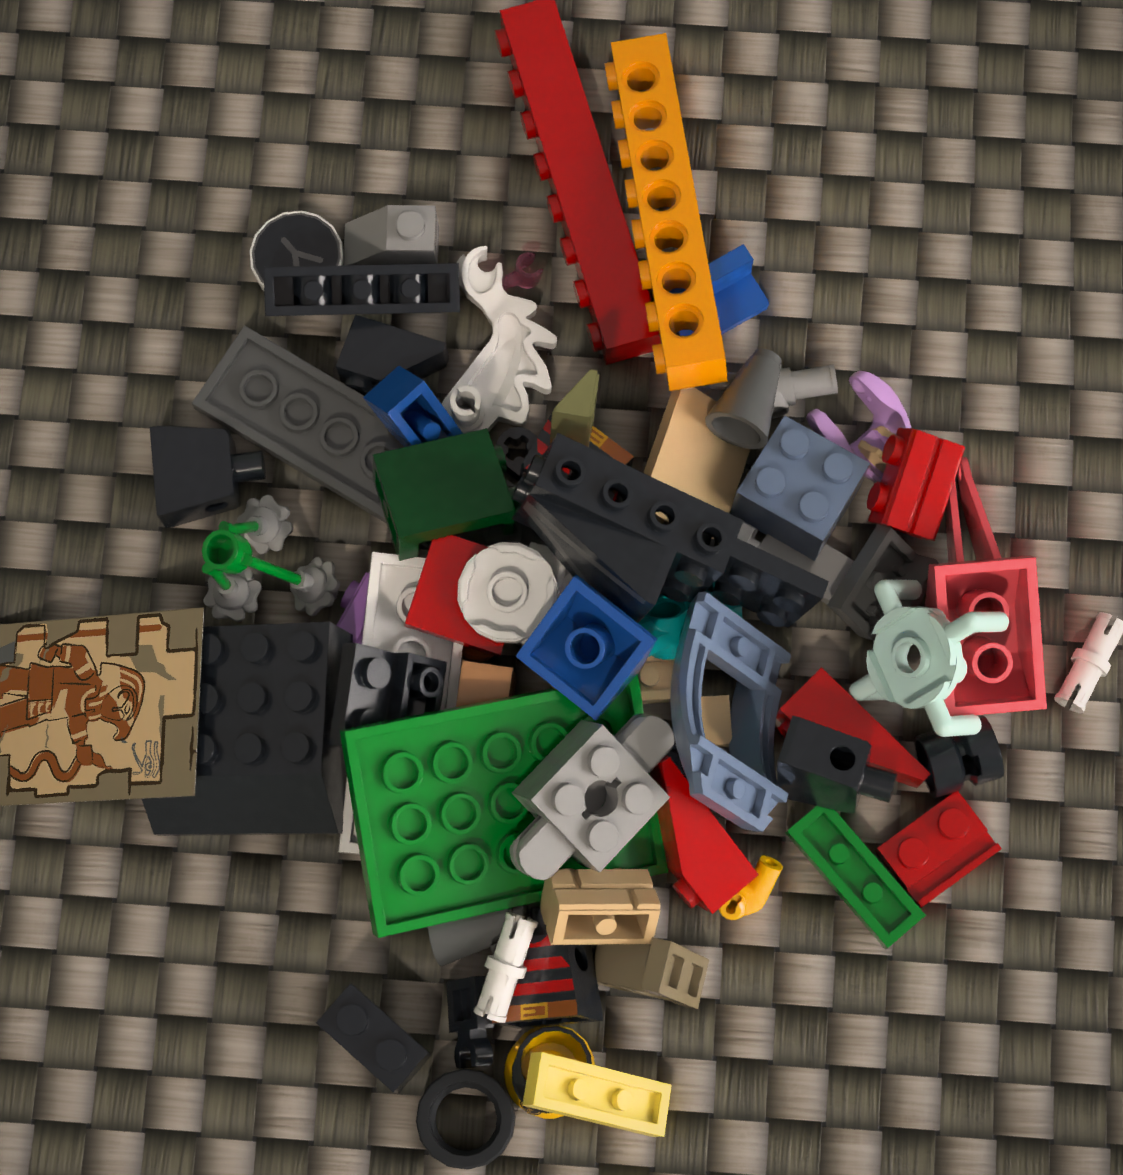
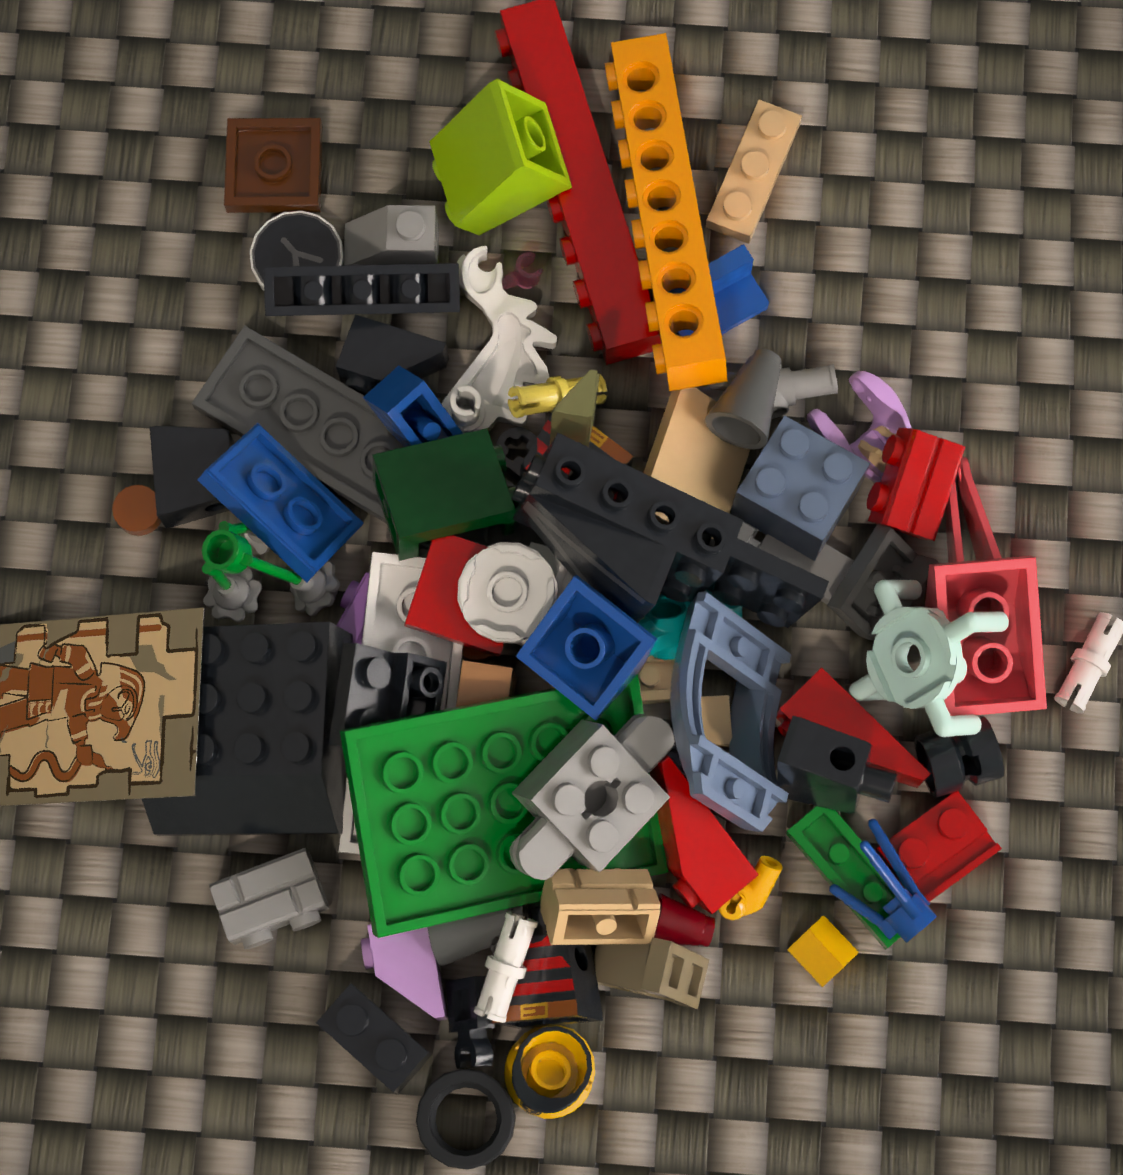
light yellow plate [522,1052,672,1137] -> none
none -> dark orange tile [112,485,161,536]
none -> blue tile [197,423,364,583]
none -> light grey brick [209,848,330,949]
none -> reddish brown plate [224,118,323,213]
none -> lavender slope [361,924,448,1021]
none -> lime slope [429,79,572,236]
none -> light yellow pin [508,373,607,418]
none -> dark red cone [654,893,715,947]
none -> tan plate [706,100,802,244]
none -> yellow slope [787,915,859,987]
none -> blue plant [829,819,937,943]

